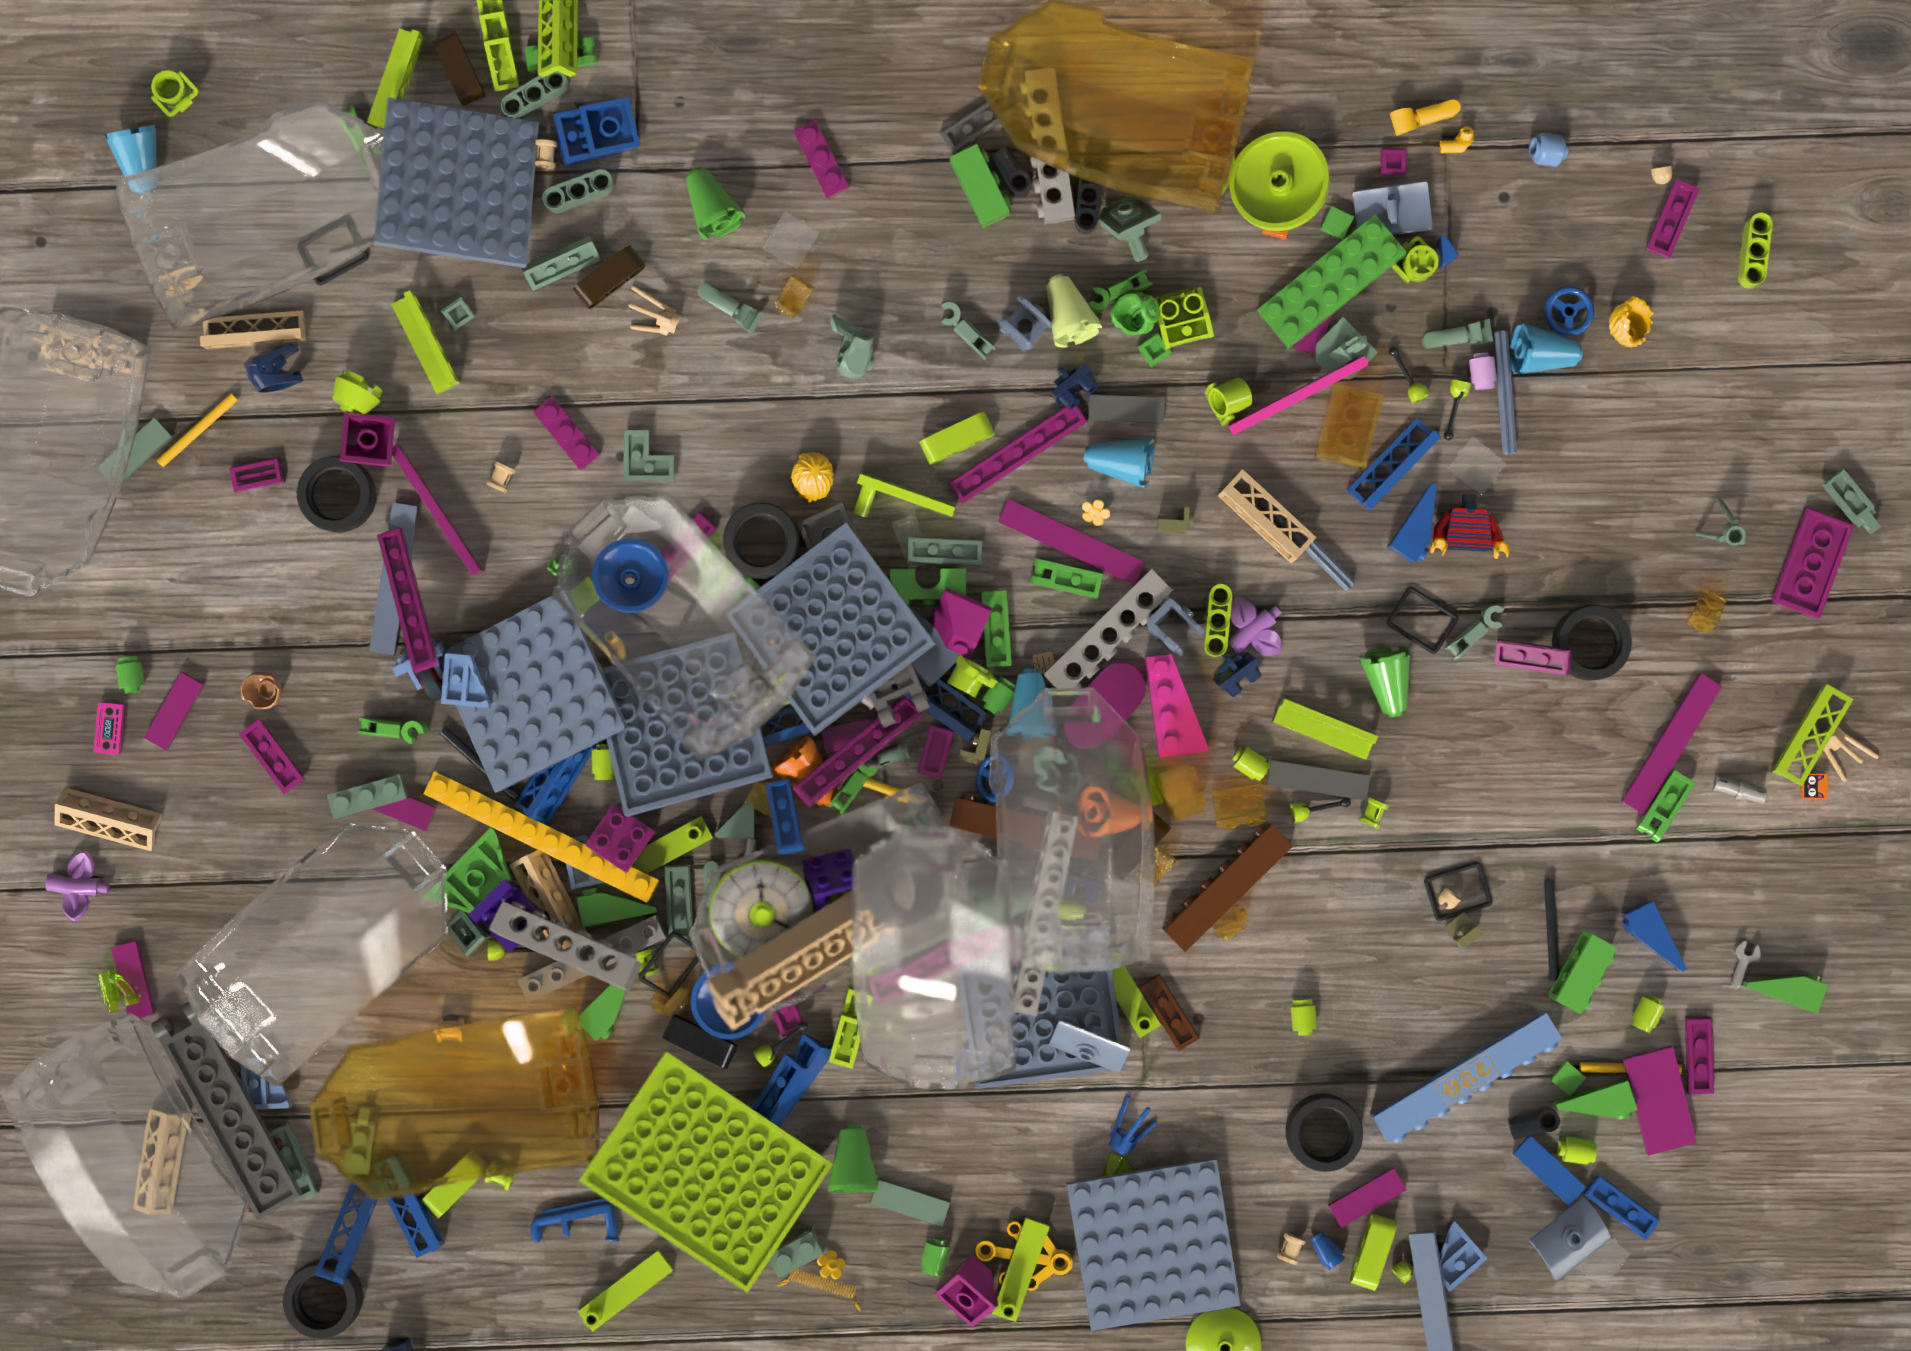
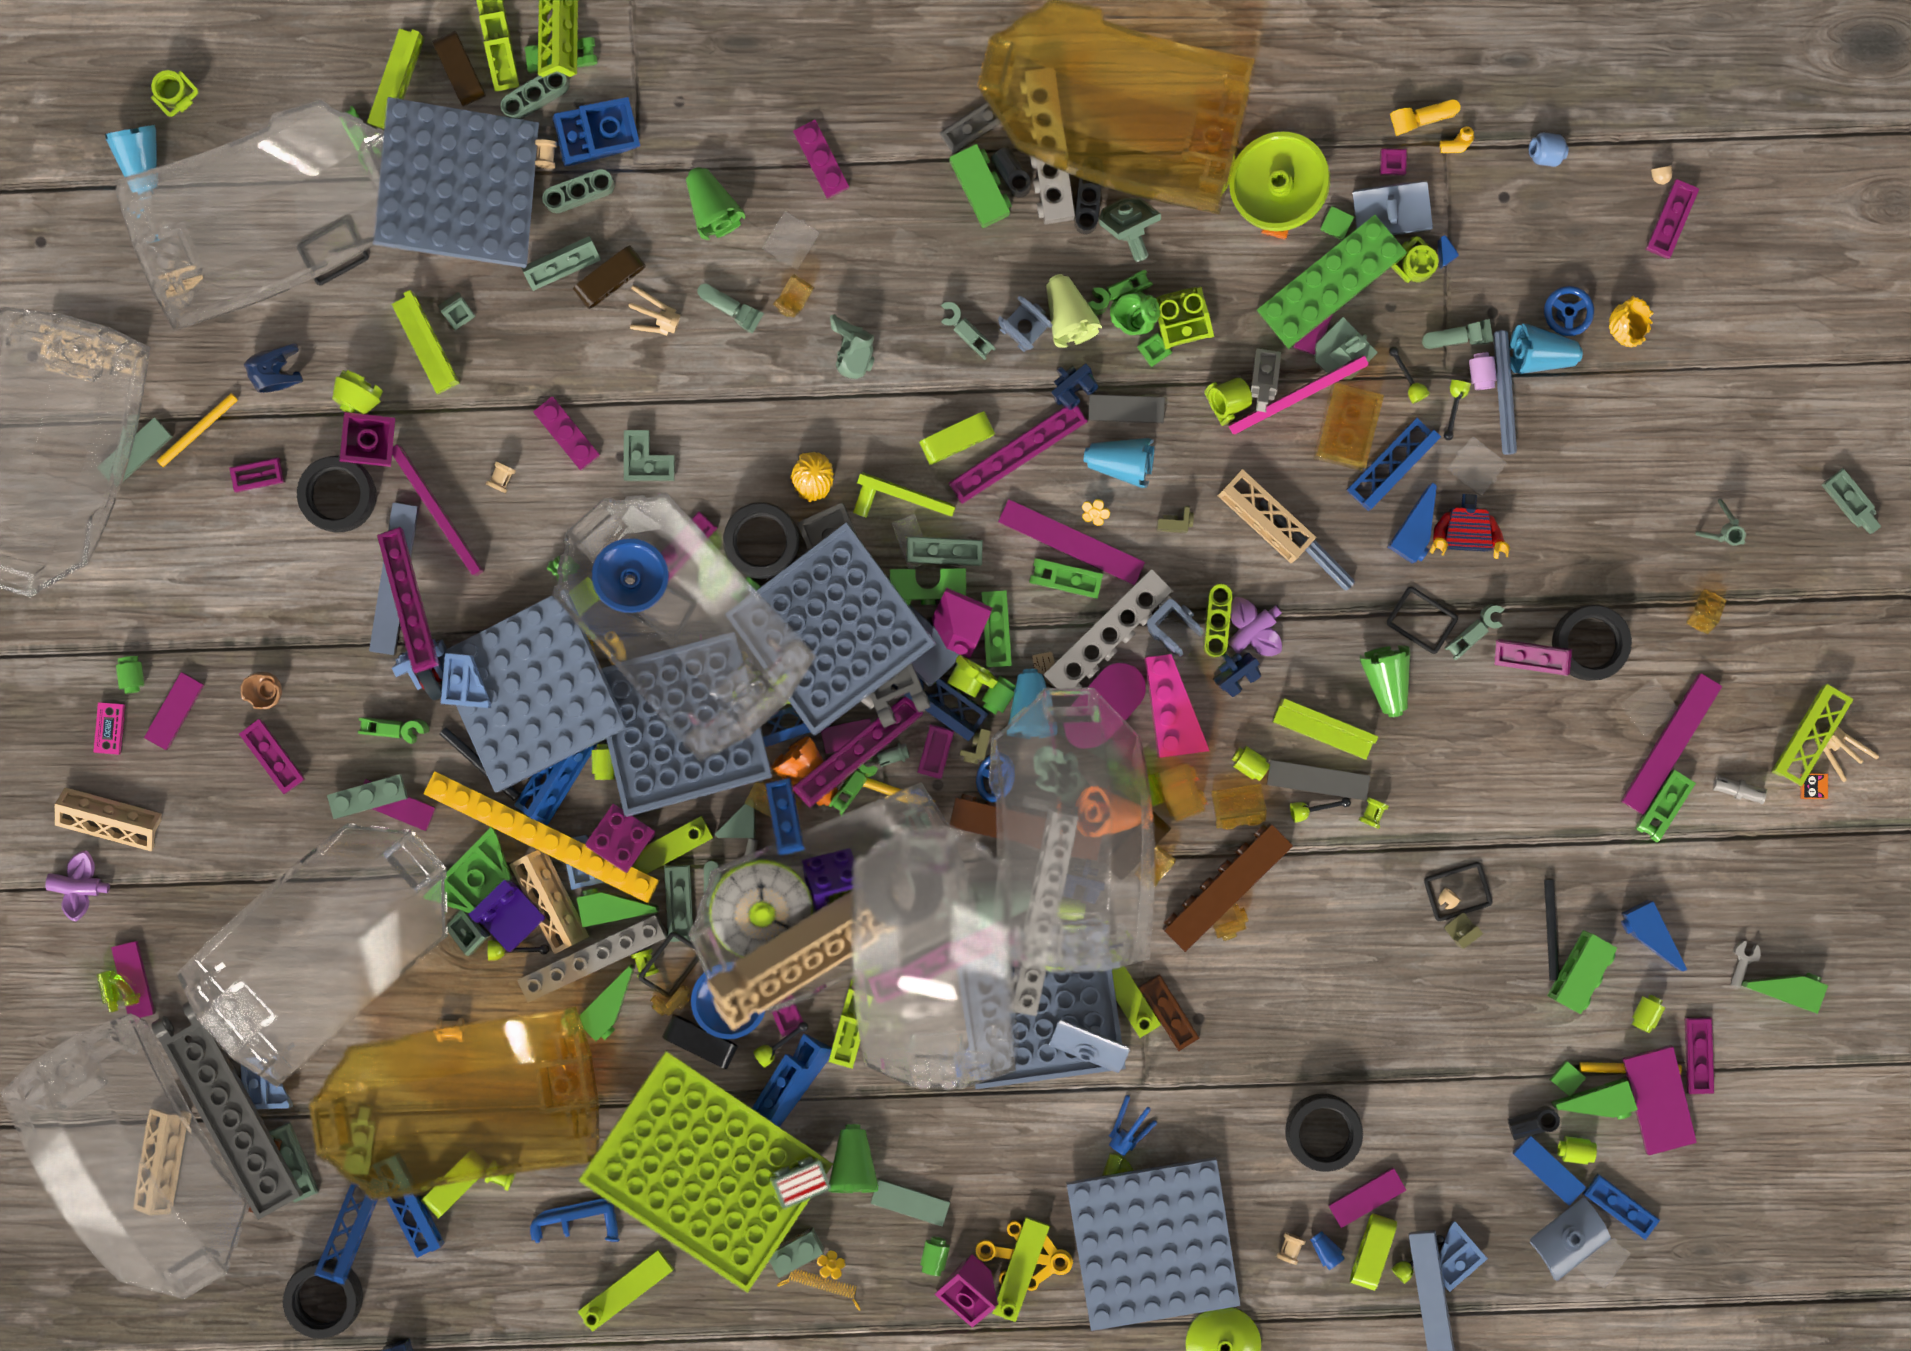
tan fence [200,310,306,349] -> none
light grey brick [489,901,642,992] -> none
lime brick [1290,998,1318,1036] -> none
medium blue brick [1370,1011,1562,1144] -> none
lime beam [1738,213,1773,289] -> none
magenta tile [1770,507,1854,619] -> none
none -> brick [770,1156,831,1209]
none -> light grey hinge [1251,348,1281,412]

